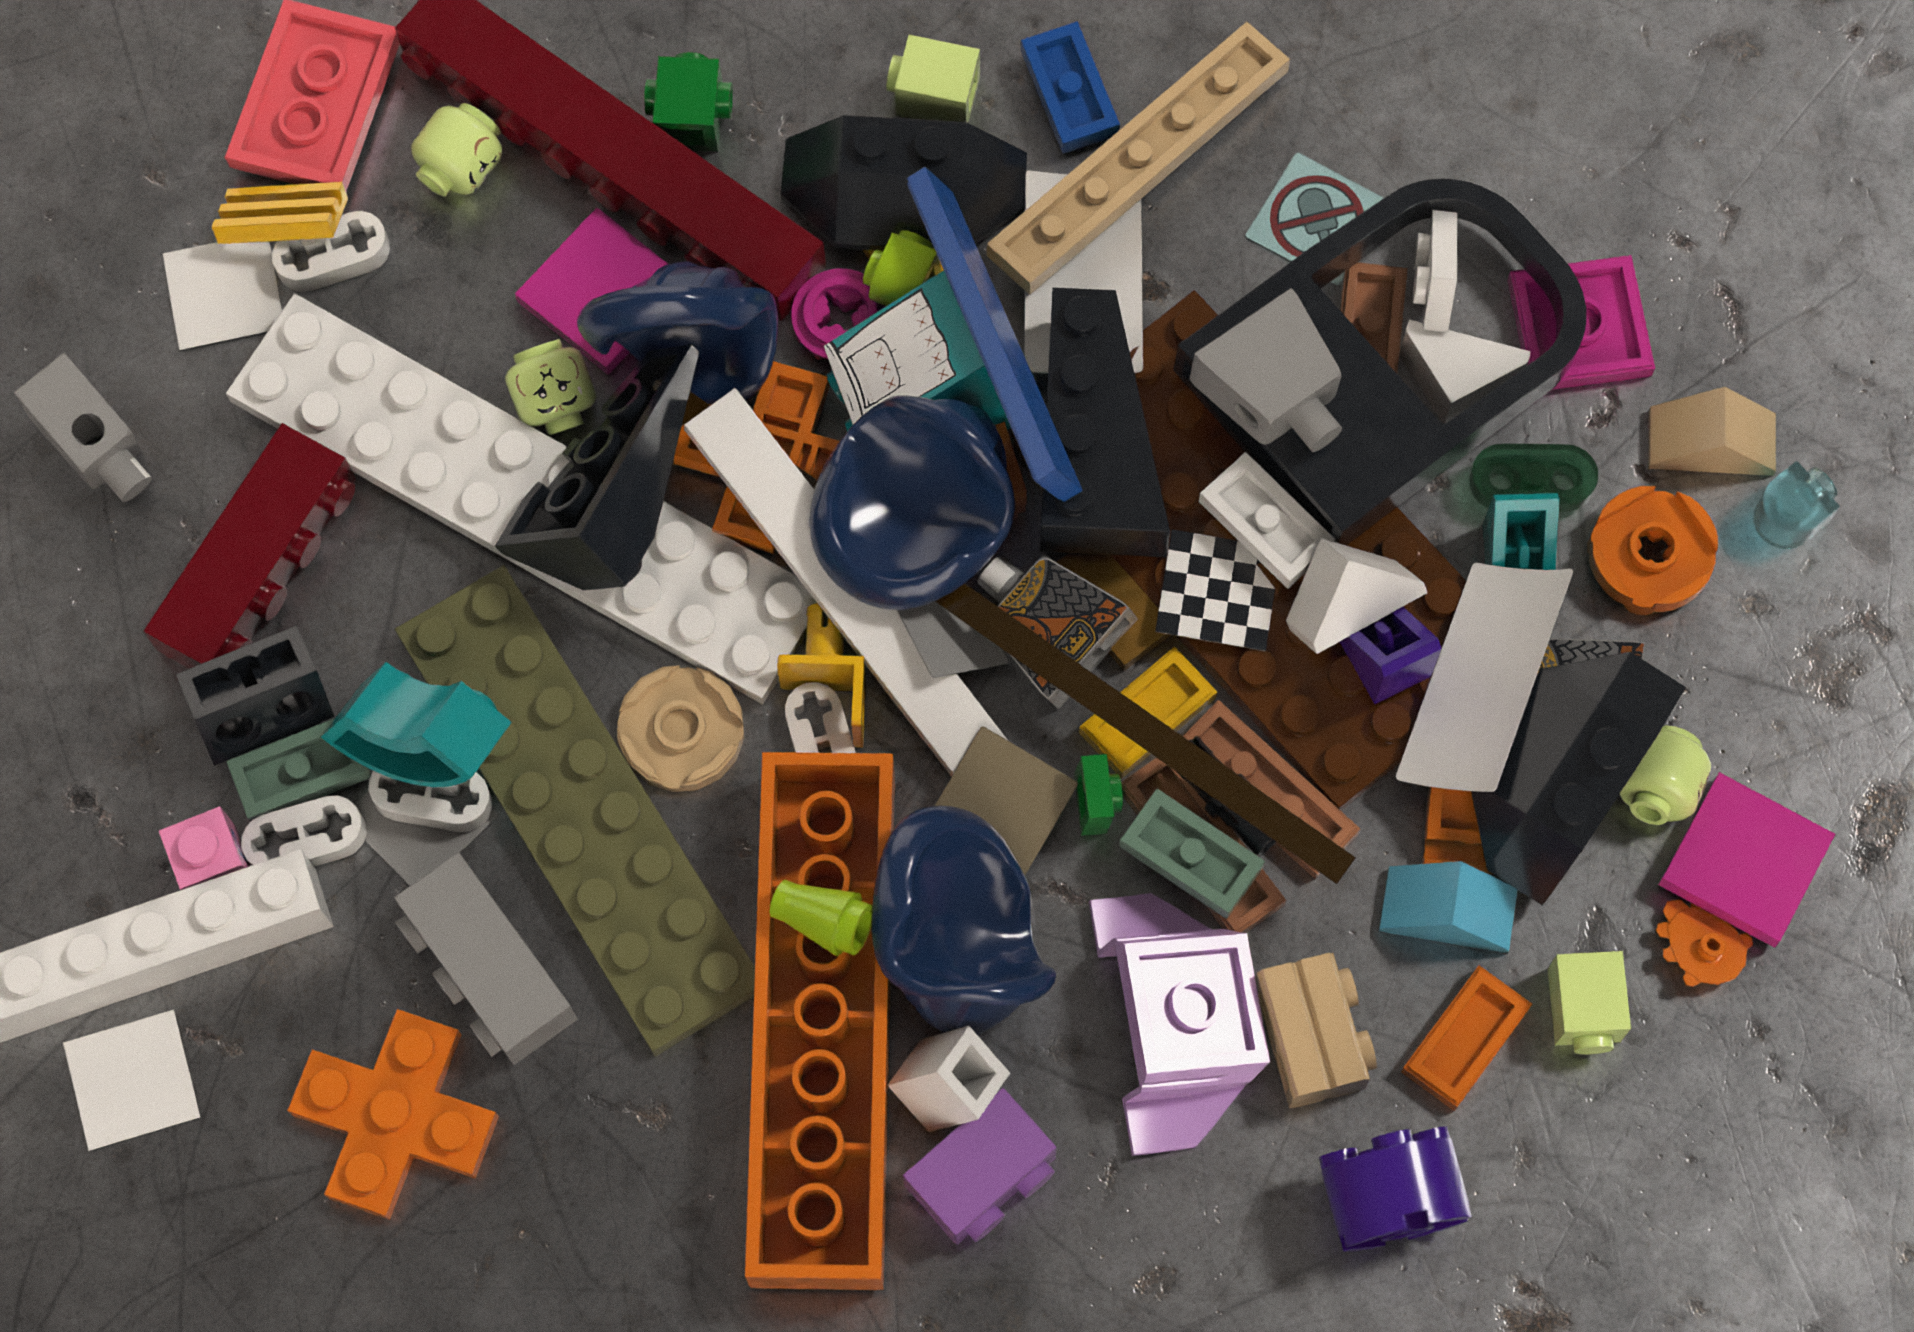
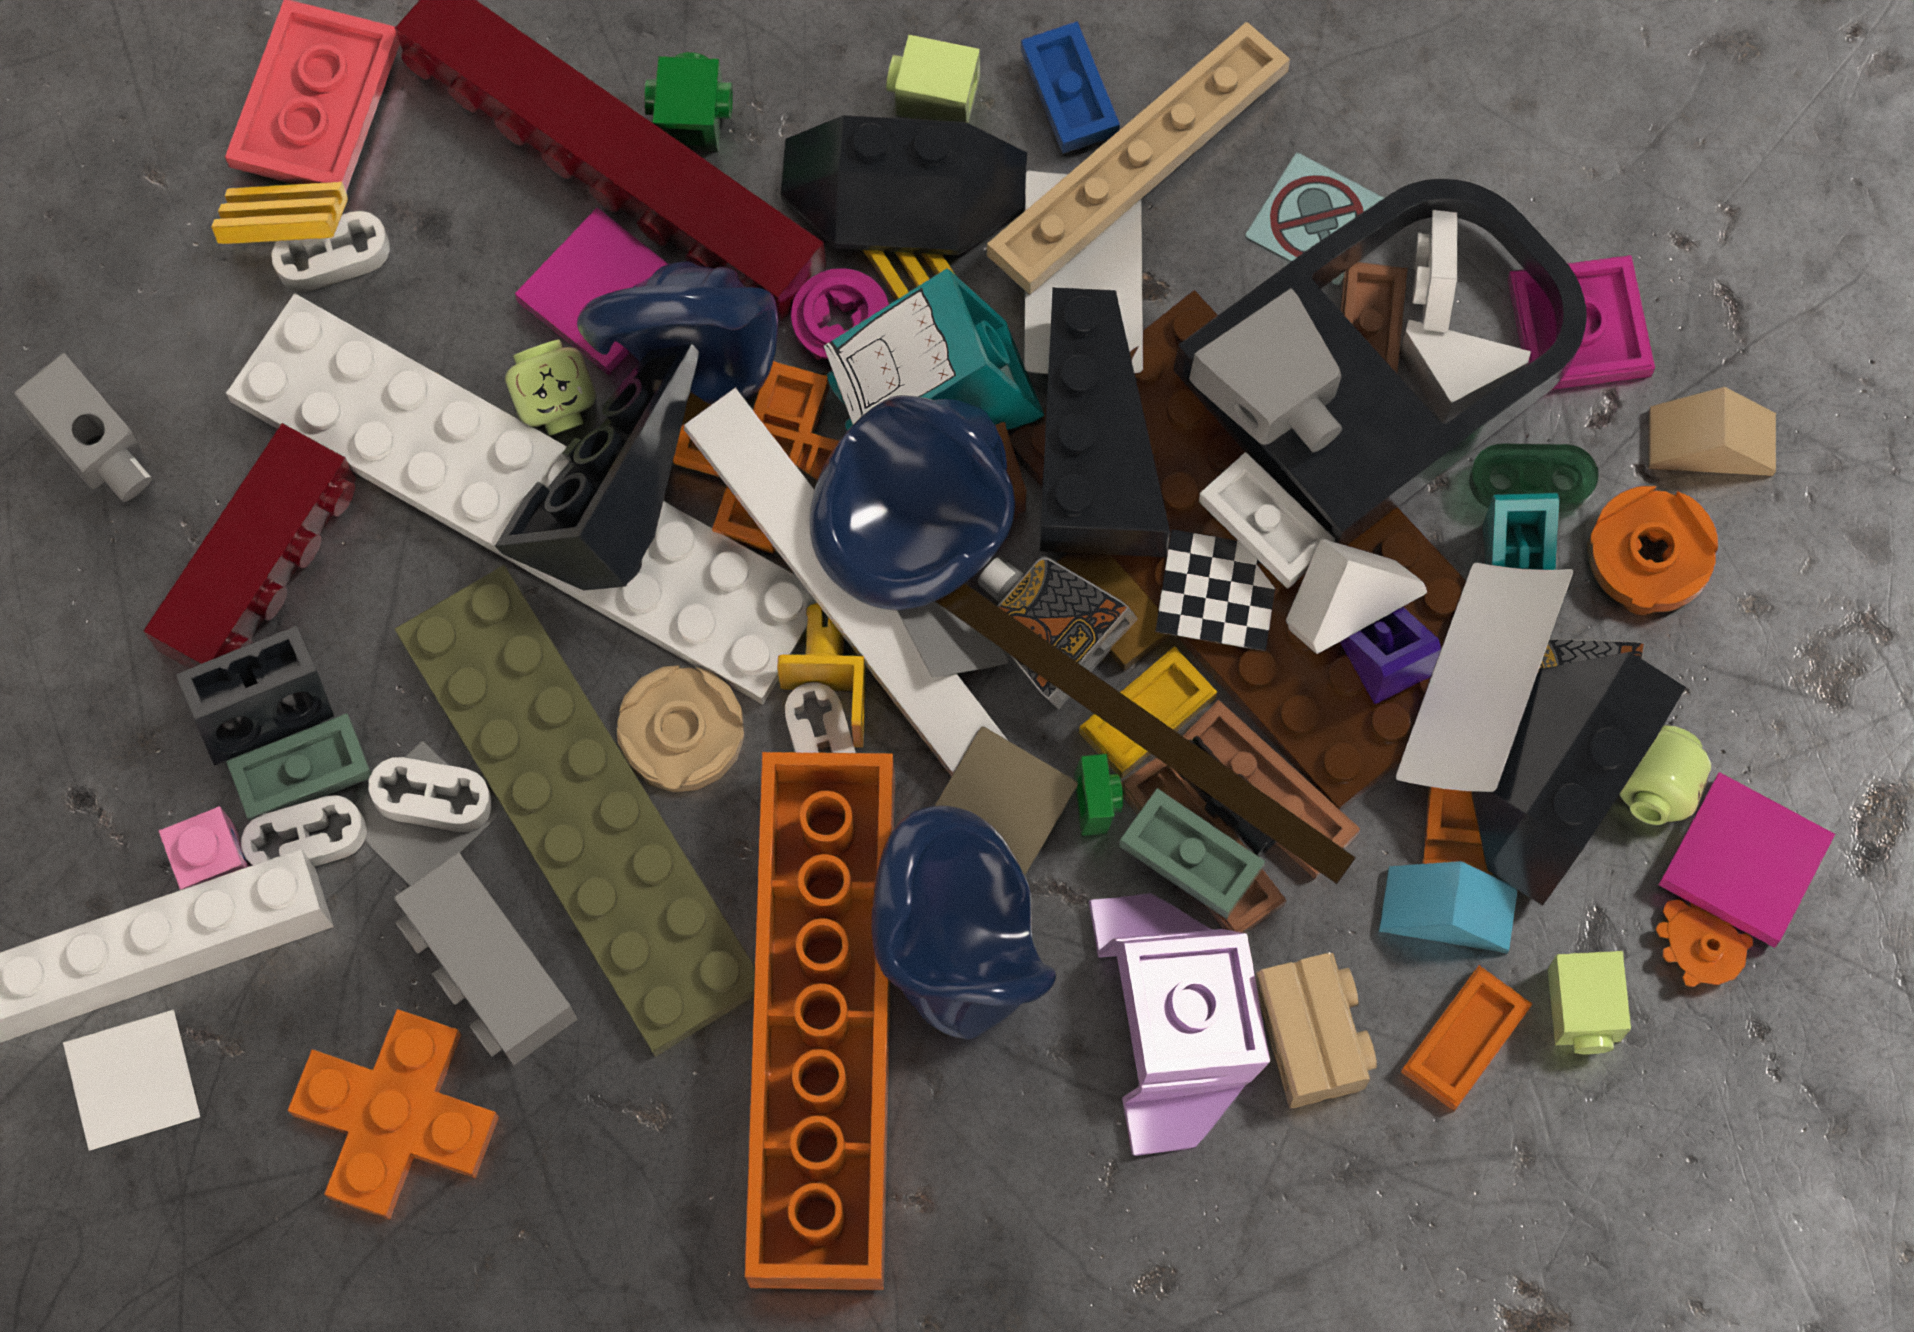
white sticker [163,241,282,350] -> none
teal brick [321,662,512,787] -> none
yellowish green head [411,103,502,196] -> none
lime cone [770,880,872,956] -> none
lime plate [863,231,941,306] -> none
white brick [888,1026,1010,1132] -> none
medium lavender brick [903,1088,1057,1246] -> none
blue tile [907,167,1083,502] -> none
dark purple brick [1318,1126,1472,1252] -> none
clear light blue plate [1753,461,1840,549] -> none

